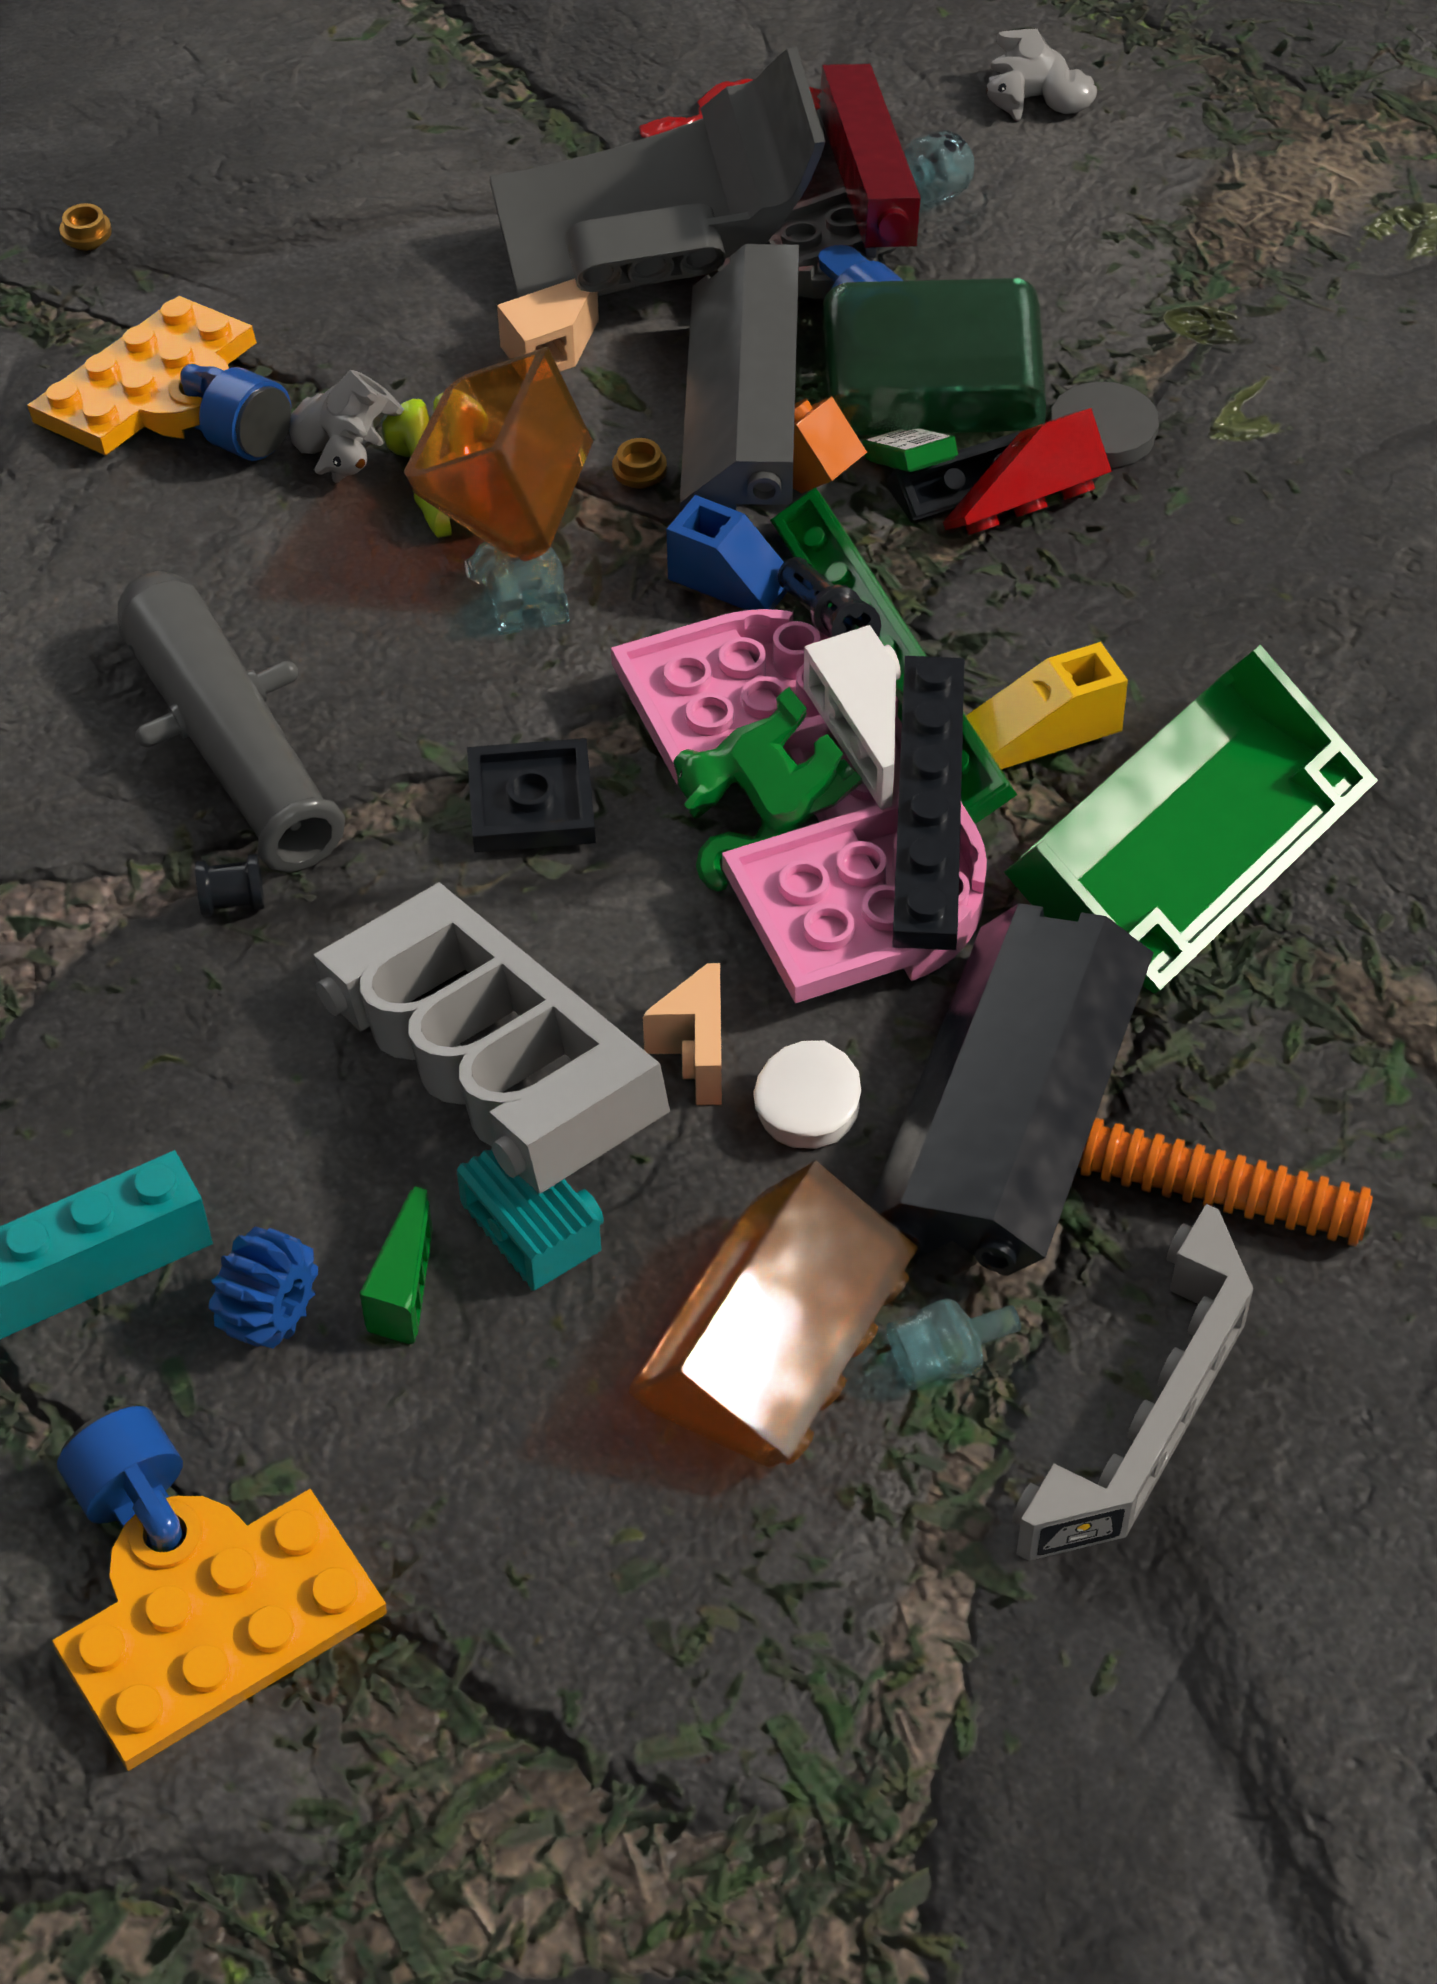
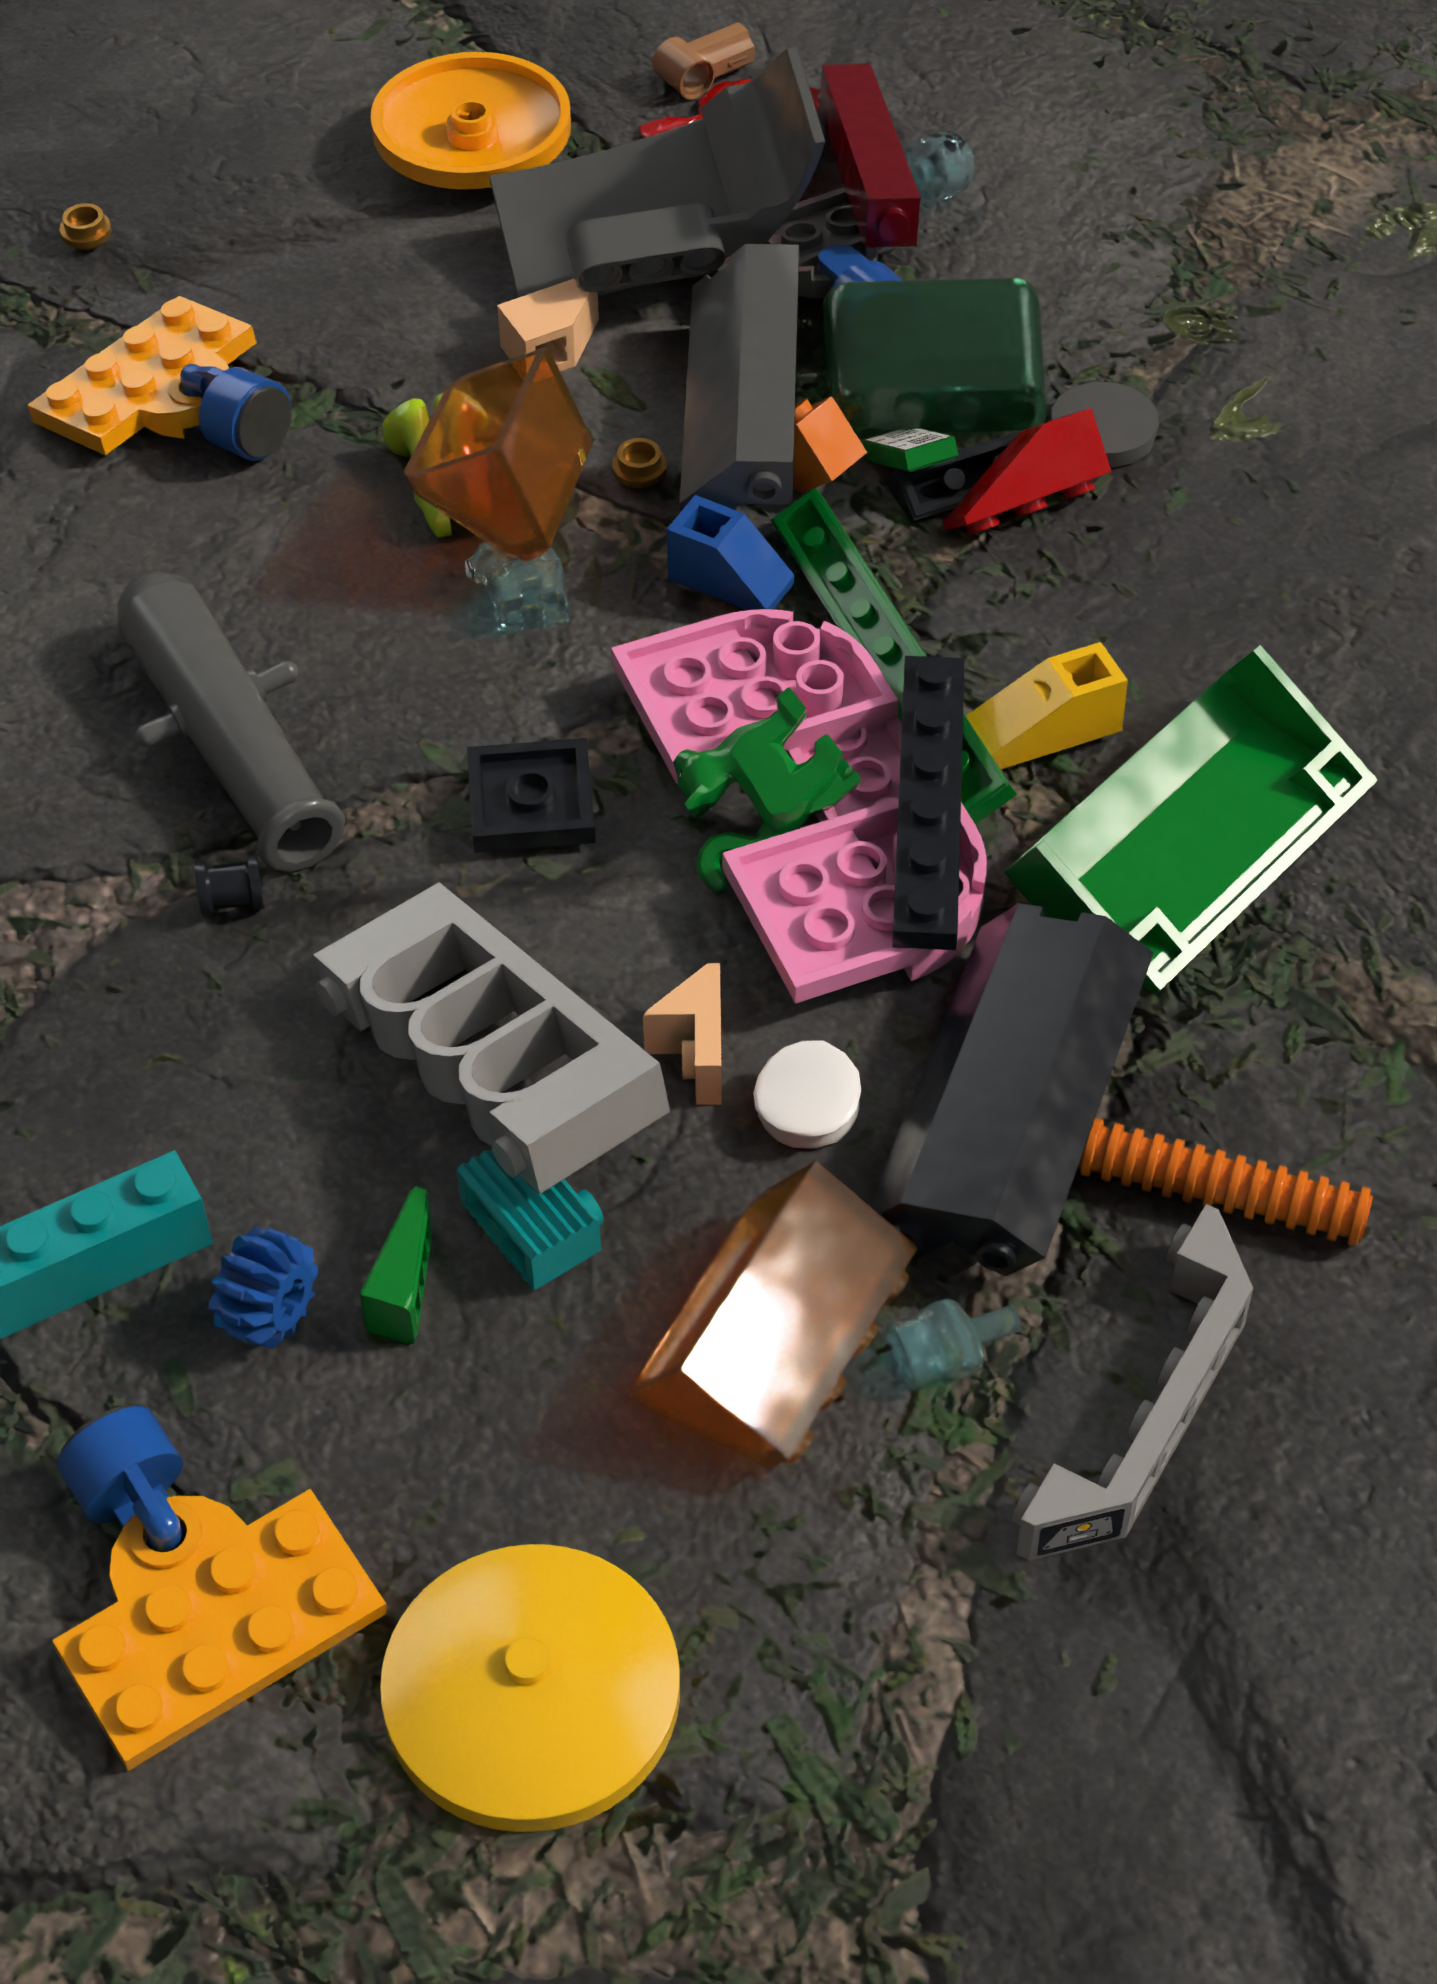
light grey animal [288,370,404,483] -> none
black pin [777,557,882,638] -> none
white slope [804,625,901,810] -> none
light grey animal [986,29,1097,121] -> none
none -> light orange dish [371,52,571,190]
none -> yellow dish [380,1544,680,1832]
none -> medium nougat piece [652,22,755,100]

